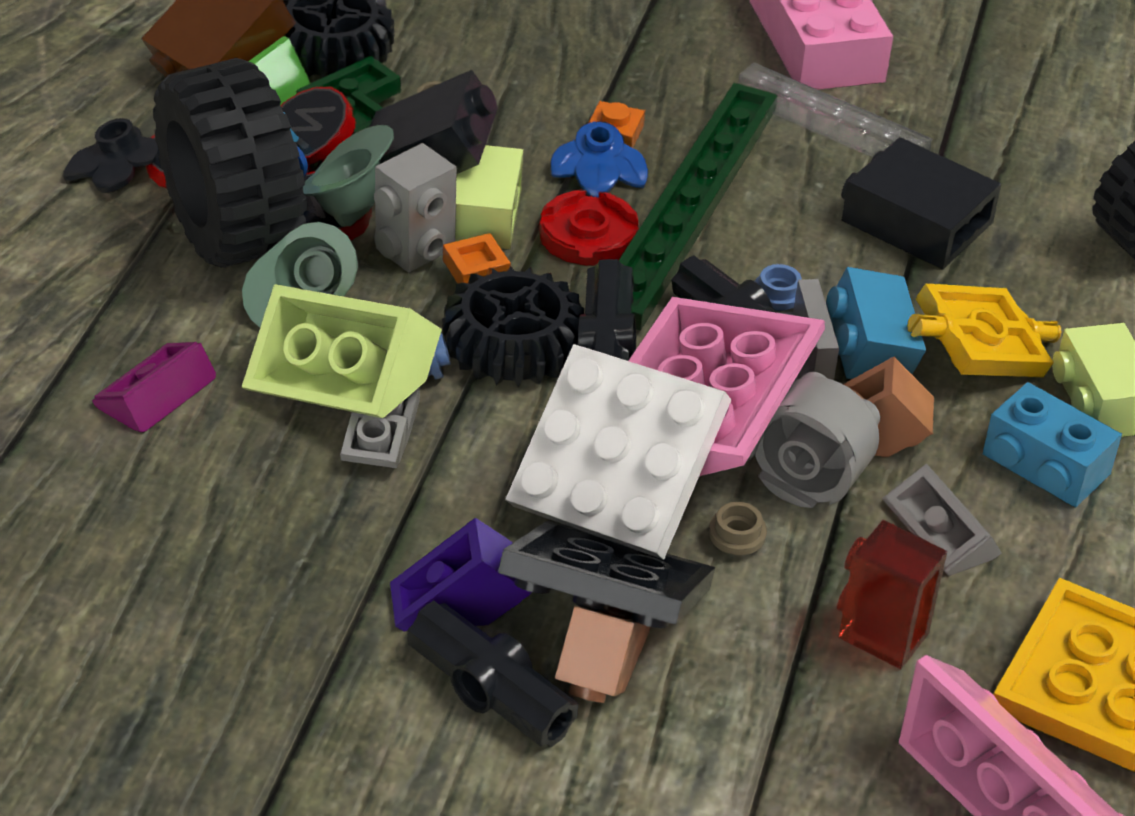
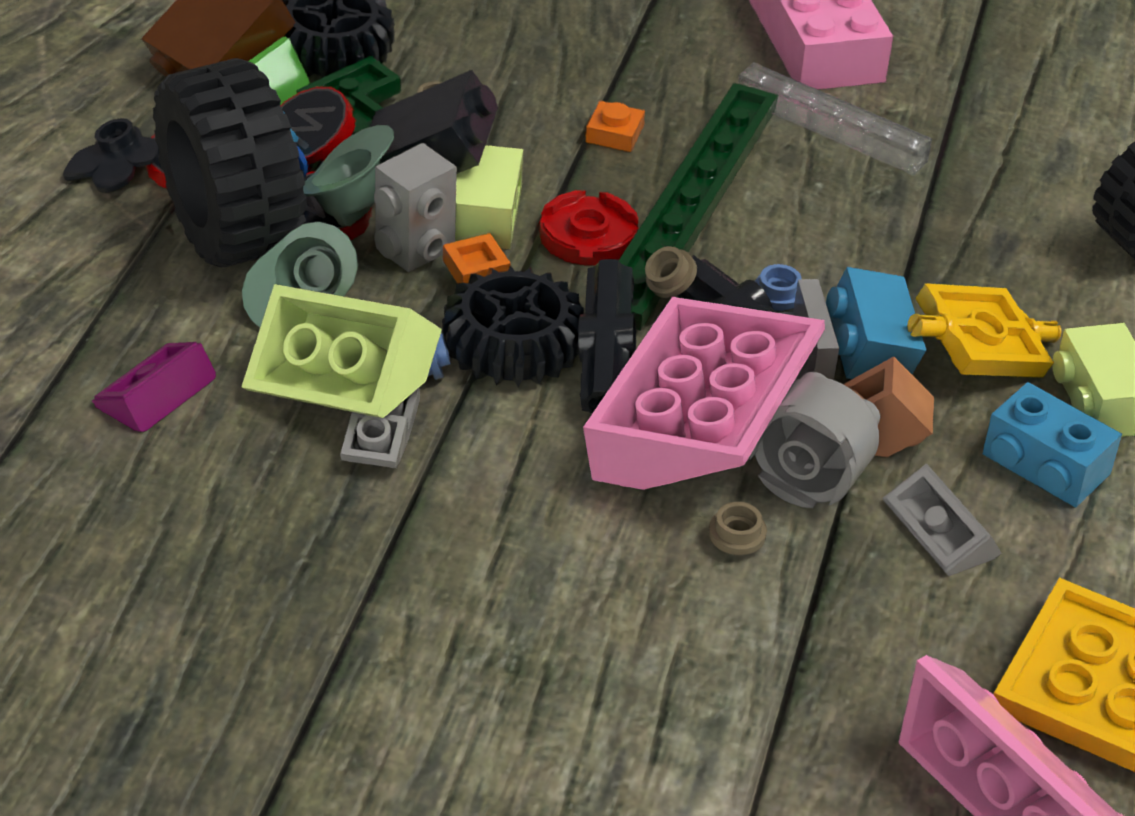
dark purple slope [390,518,532,631] -> none
black piece [407,601,579,748] -> none
black plate [498,520,715,628] -> none
white plate [505,344,732,560] -> none
blue plate [551,122,648,197] -> none
nougat slope [555,605,651,703] -> none
clear red piece [837,520,948,670] -> none
black brick [841,137,1002,270] -> none
none -> dark tan plate [645,246,697,298]

